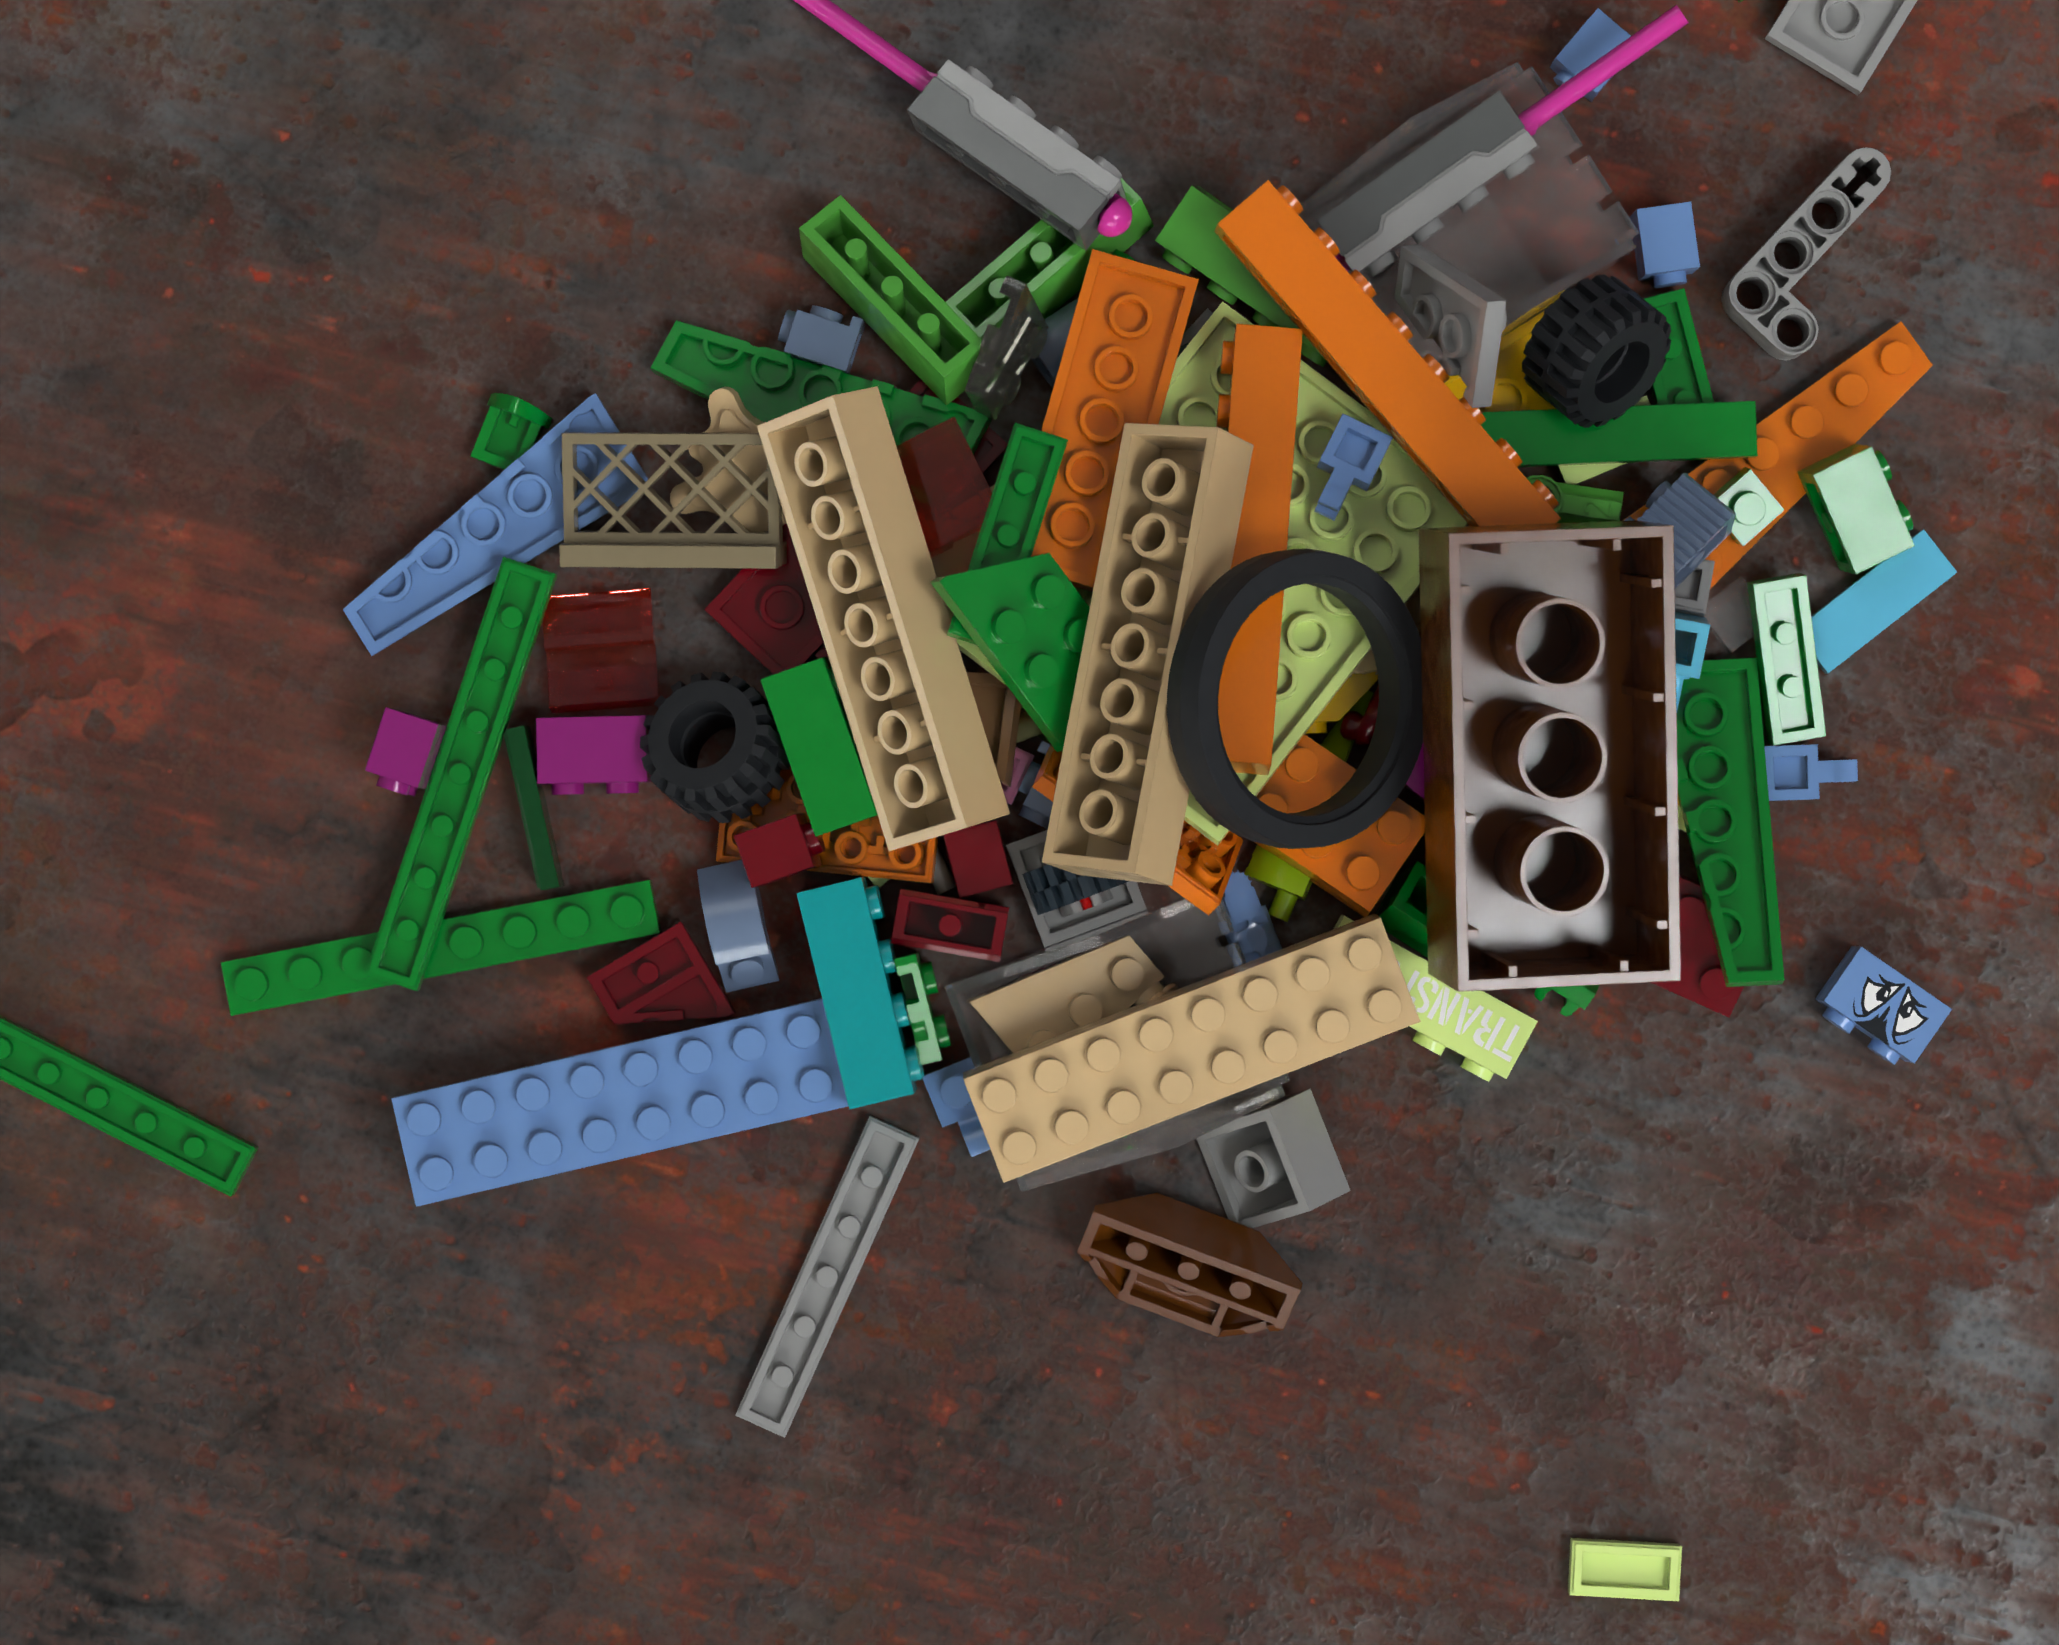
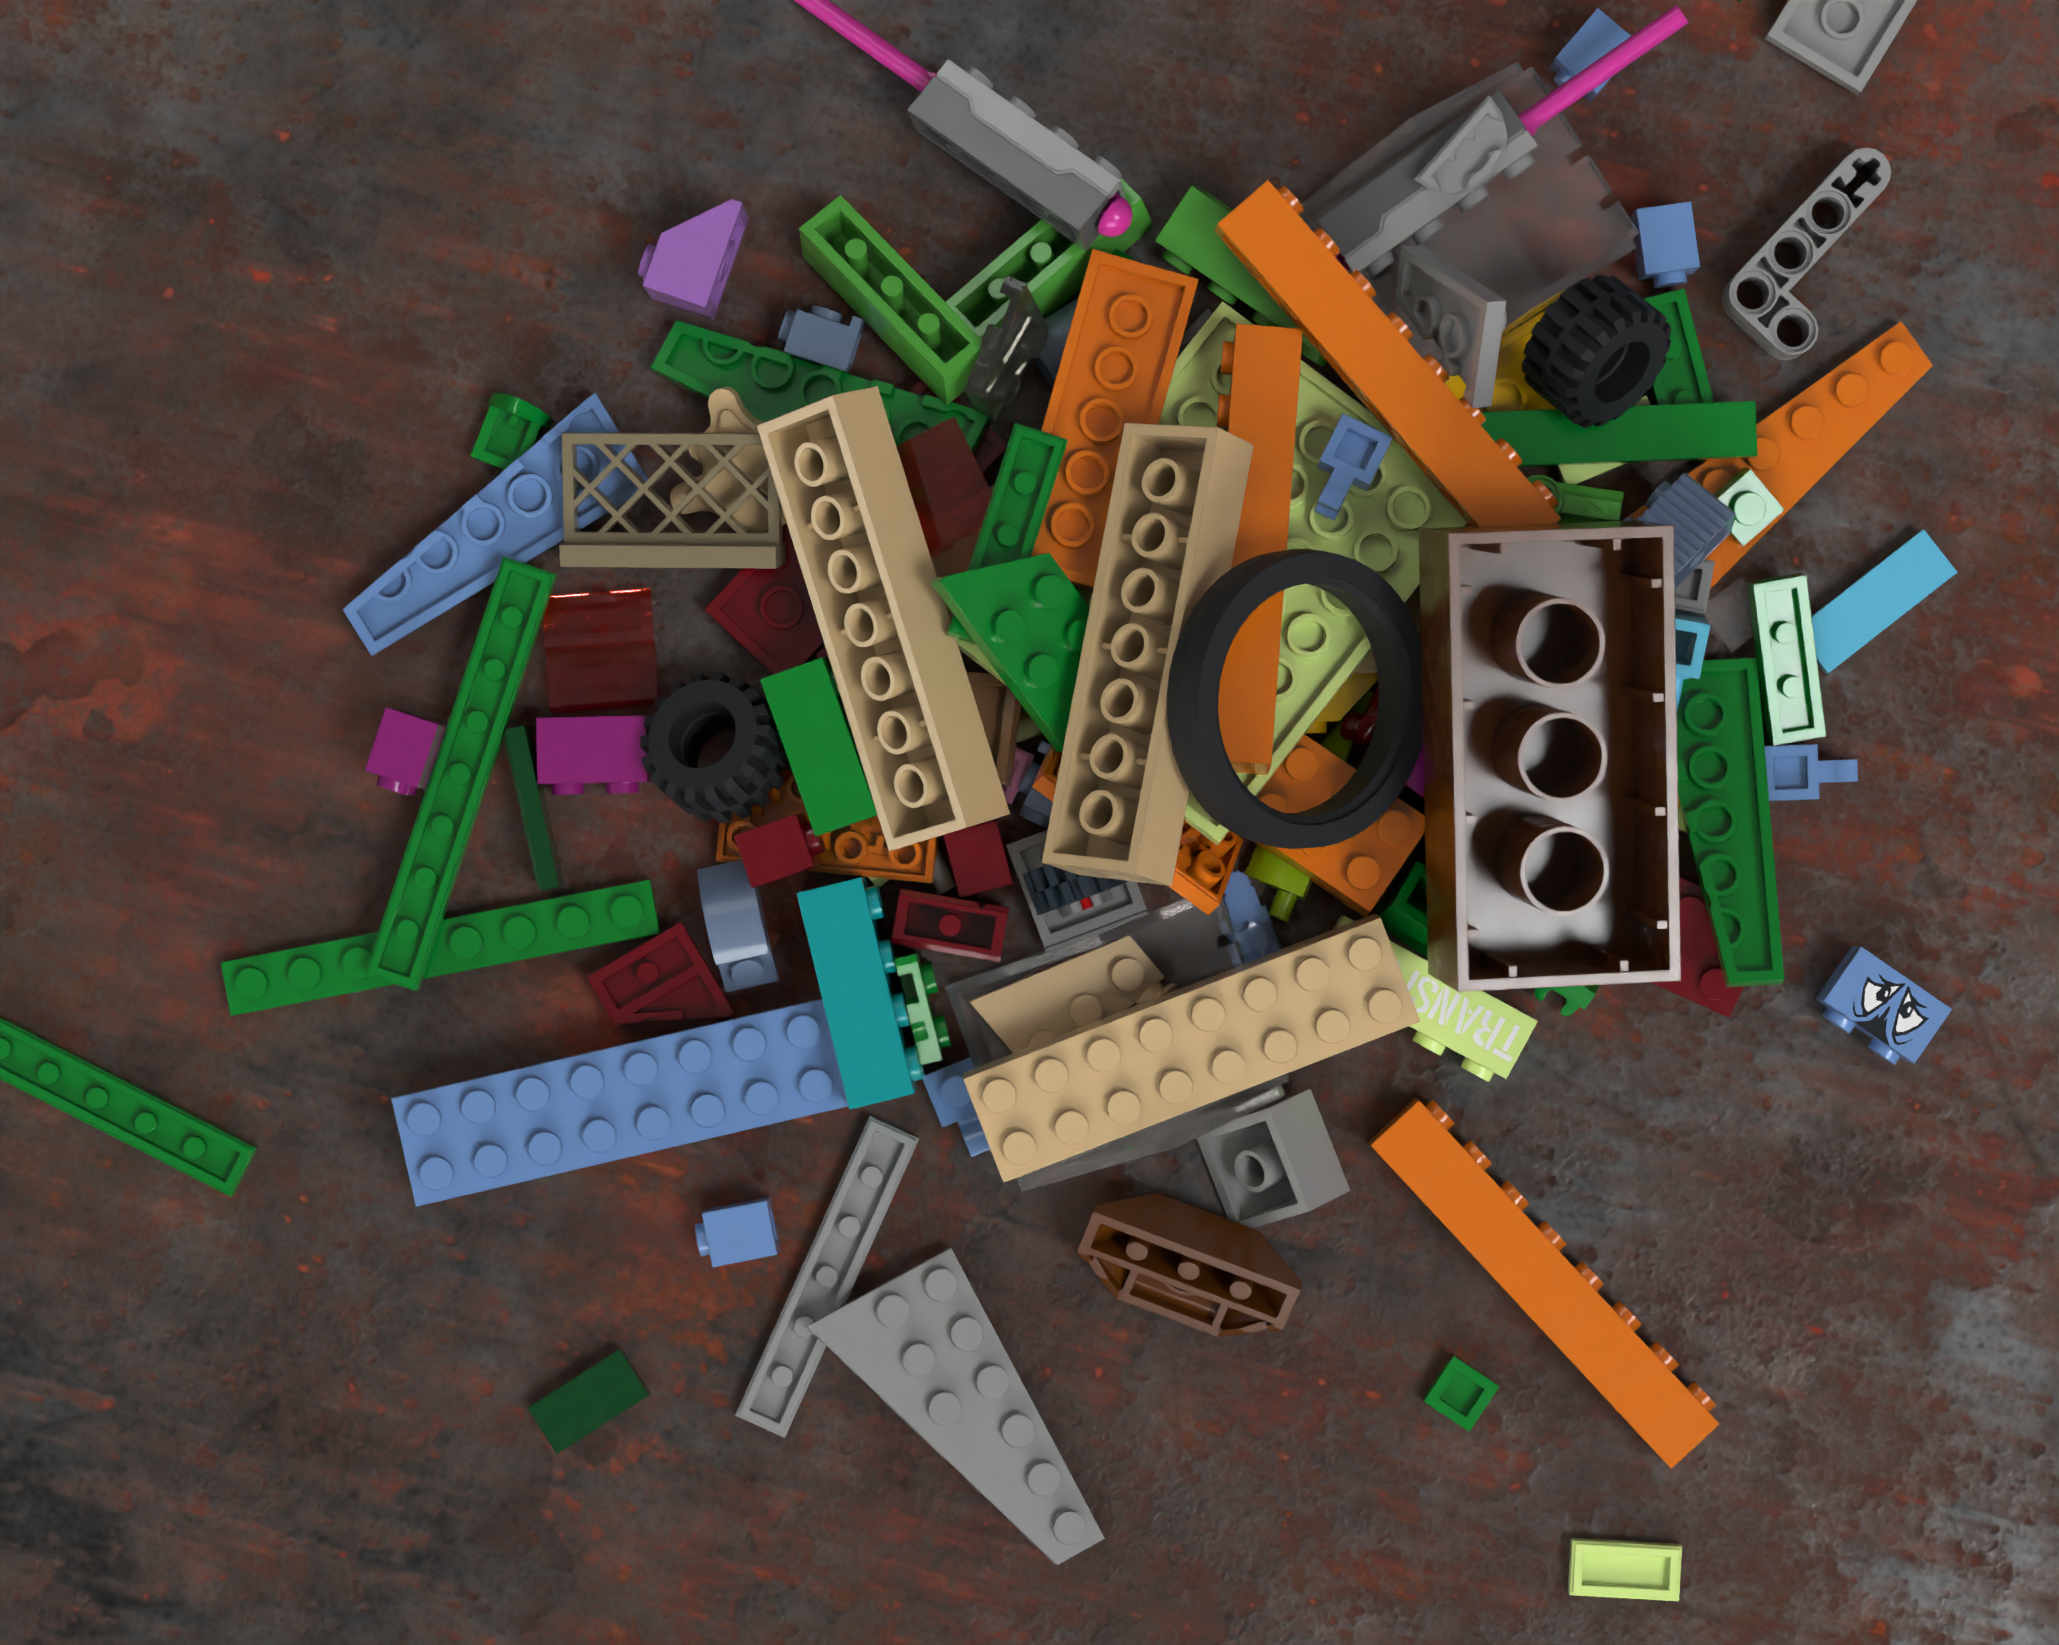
brick [1797,444,1915,574] -> none
none -> dark green tile [528,1348,650,1454]
none -> medium lavender slope [638,199,749,321]
none -> medium blue brick [695,1197,780,1267]
none -> light grey wing [805,1248,1105,1565]
none -> orange brick [1367,1098,1719,1469]
none -> light grey tile [1414,95,1508,194]
none -> green tile [1422,1354,1500,1432]

